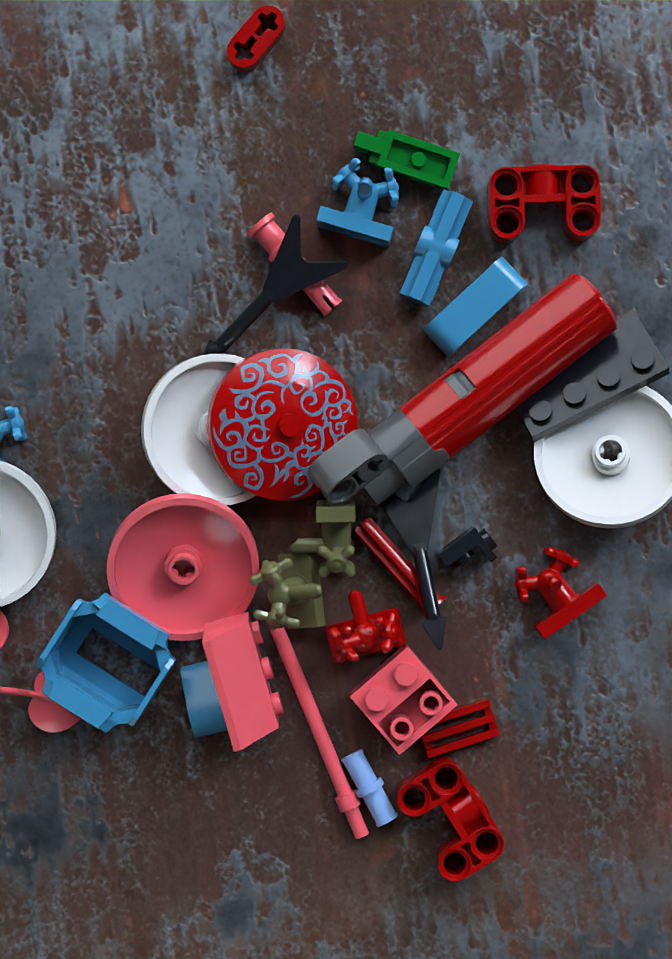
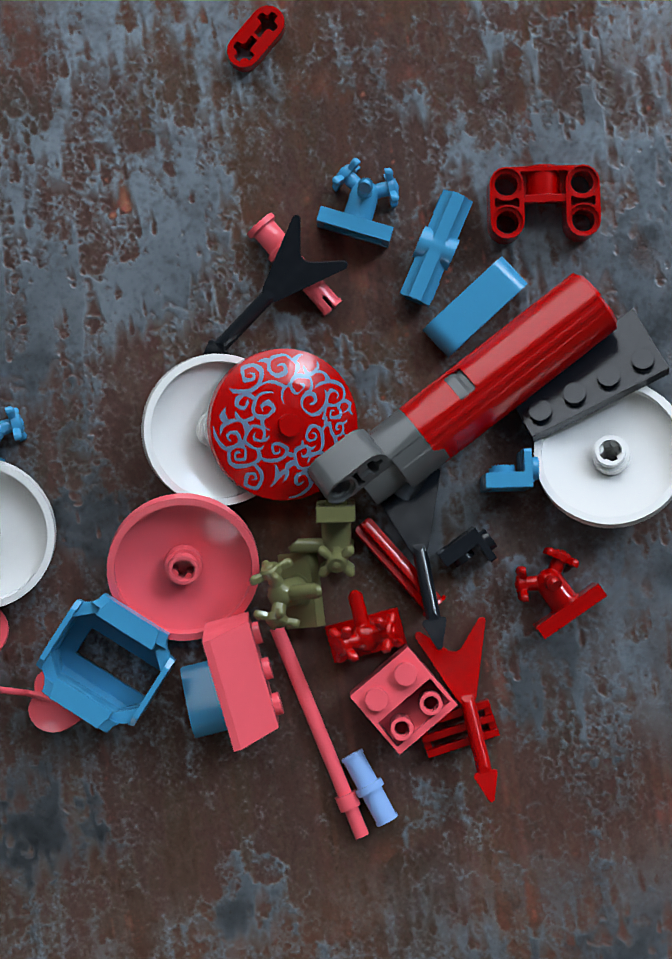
green hinge [353,129,460,190] -> none
red beam [396,757,504,882] -> none
none -> red piece [415,617,498,803]
none -> dark azure bracket [480,448,539,493]

